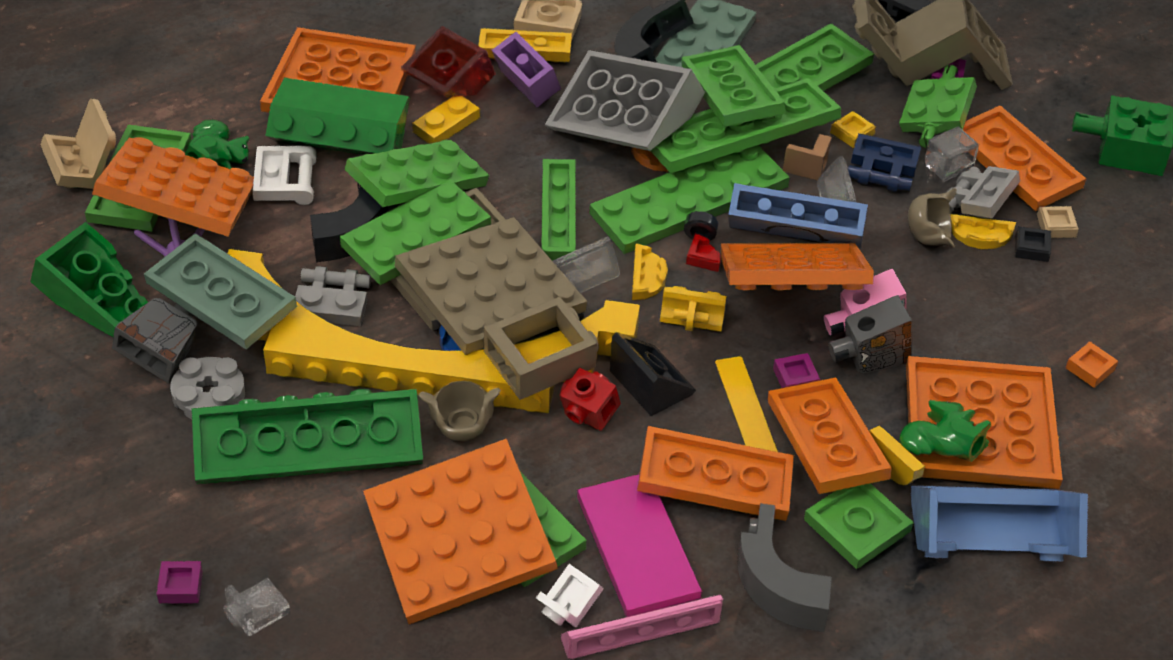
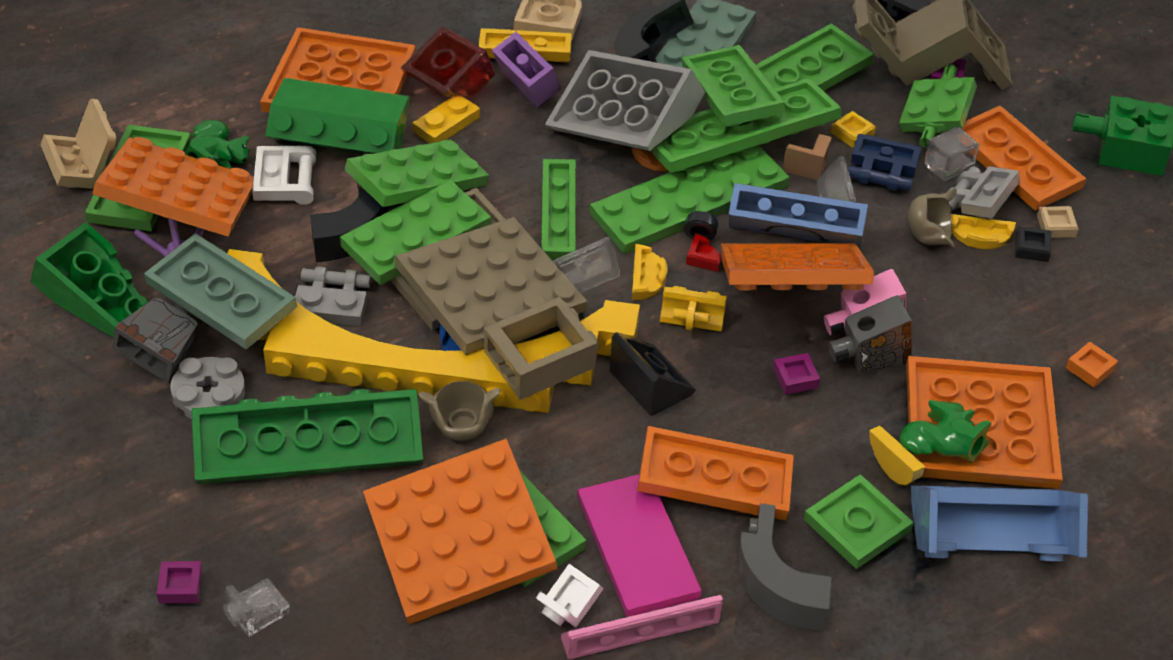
red brick [560,367,621,431] -> none
yellow sticker [715,356,778,452] -> none
orange plate [768,377,891,494] -> none

